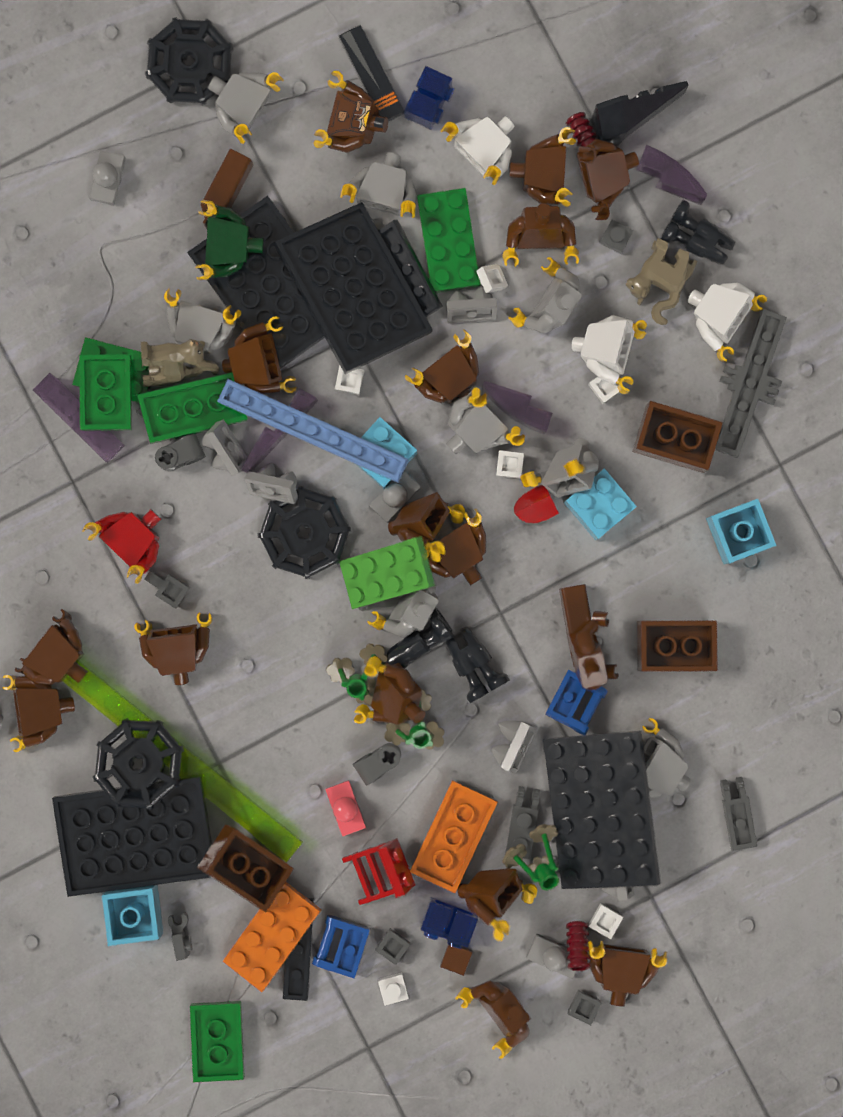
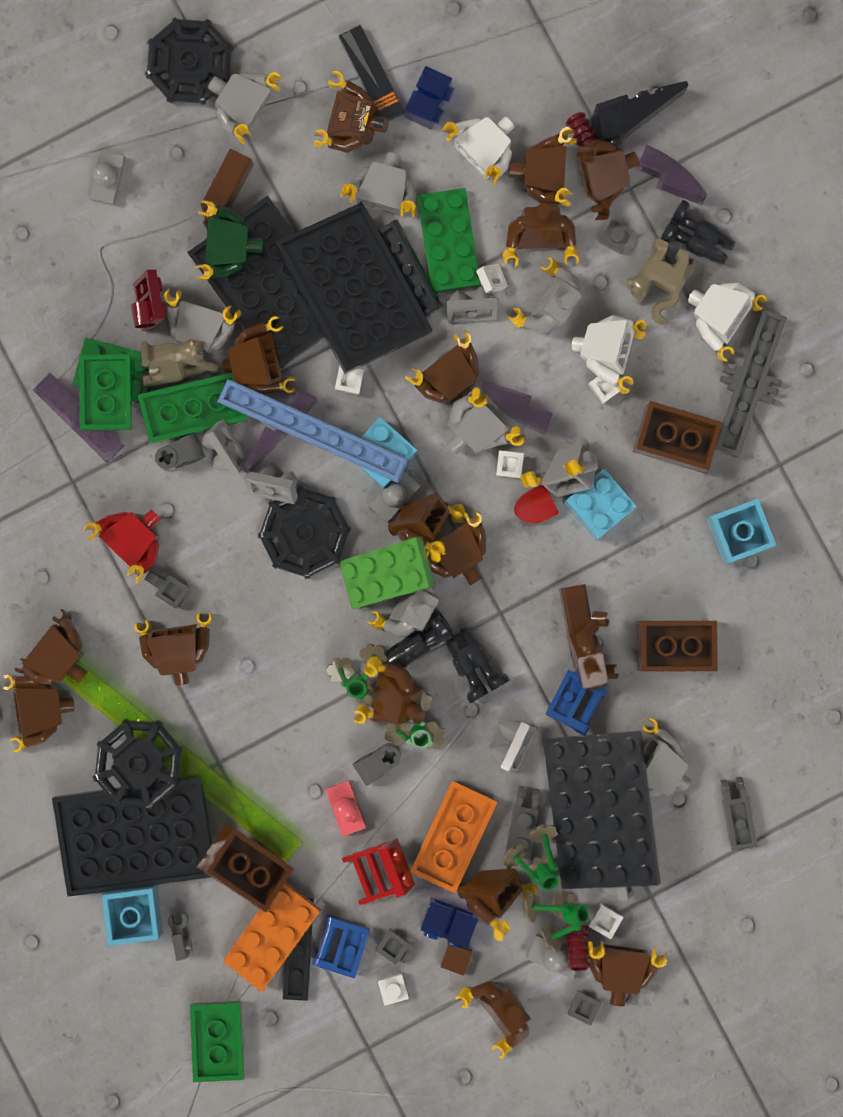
none -> dark red plate [131,269,166,331]
none -> plant [523,890,589,952]

